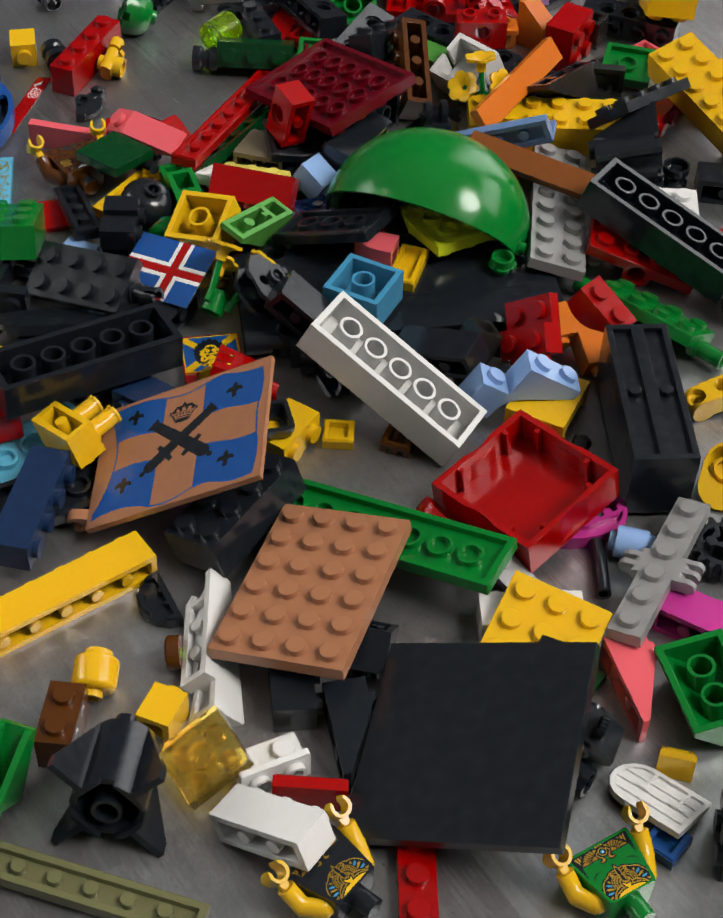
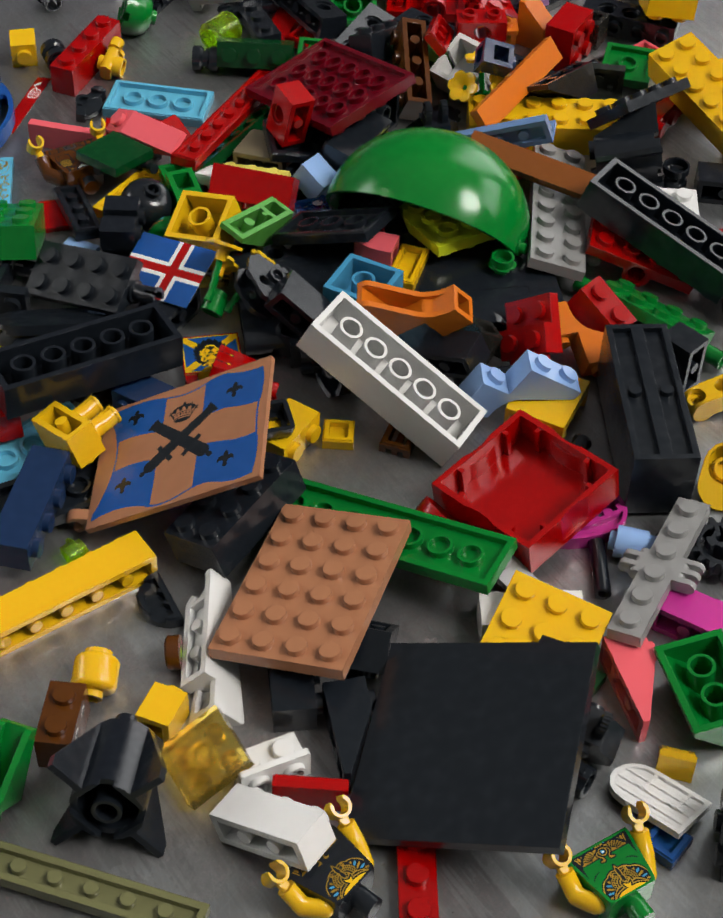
none -> clear neon green plate [59,538,89,563]
none -> medium azure tile [102,80,214,128]
none -> orange arch [356,280,473,336]
none -> red tile [423,14,454,58]
none -> dark blue brick [473,37,516,78]
none -> black brick [668,321,709,392]

